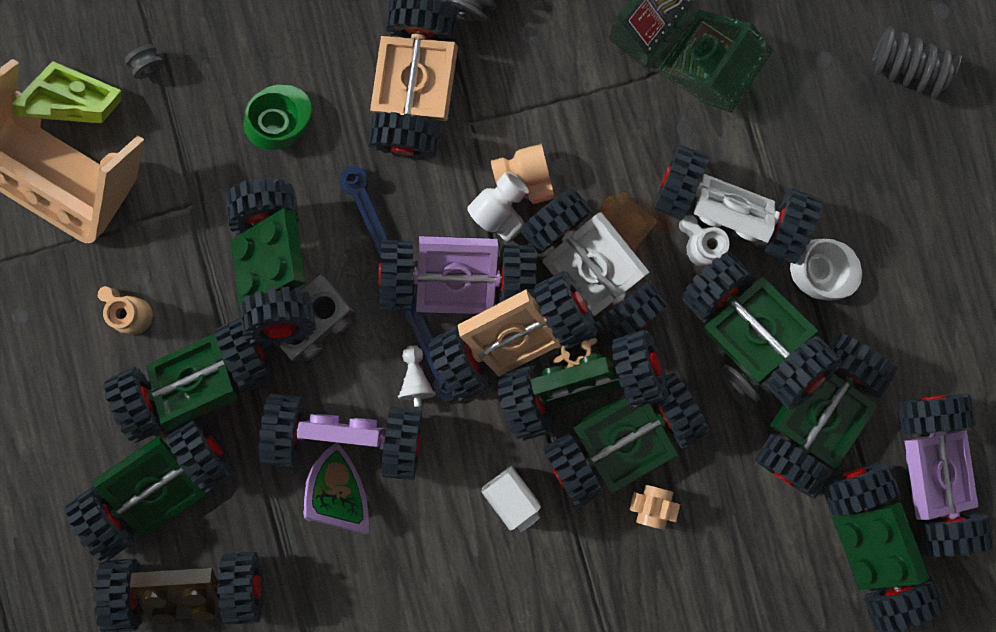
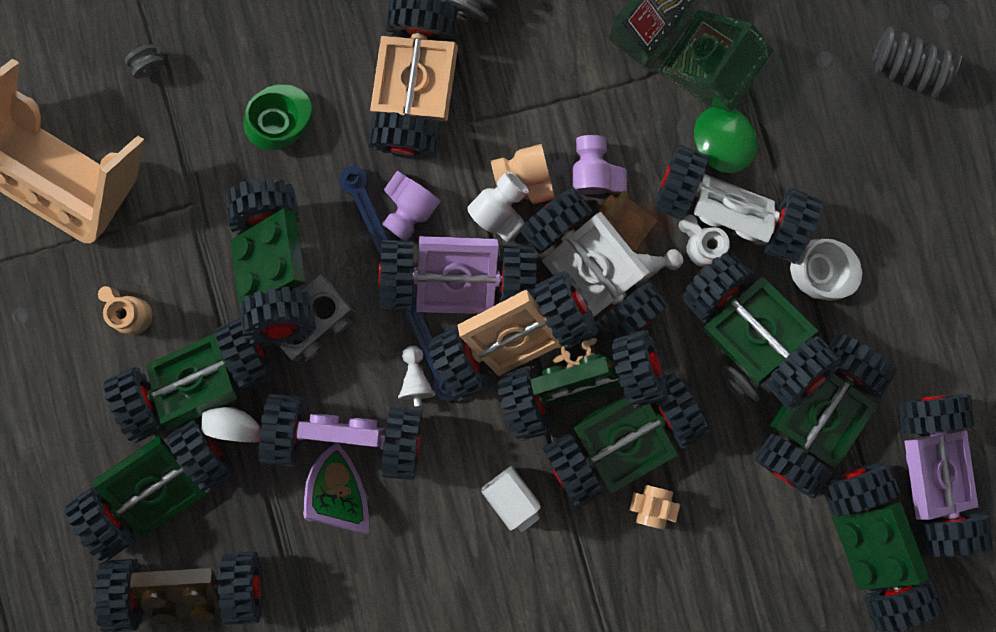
lime wing [12,61,121,124] -> none
none -> white hat [202,407,262,442]
none -> lavender piece [382,171,441,241]
none -> lavender piece [573,135,627,194]
none -> white piece [634,249,683,288]
none -> green hat [694,106,758,173]

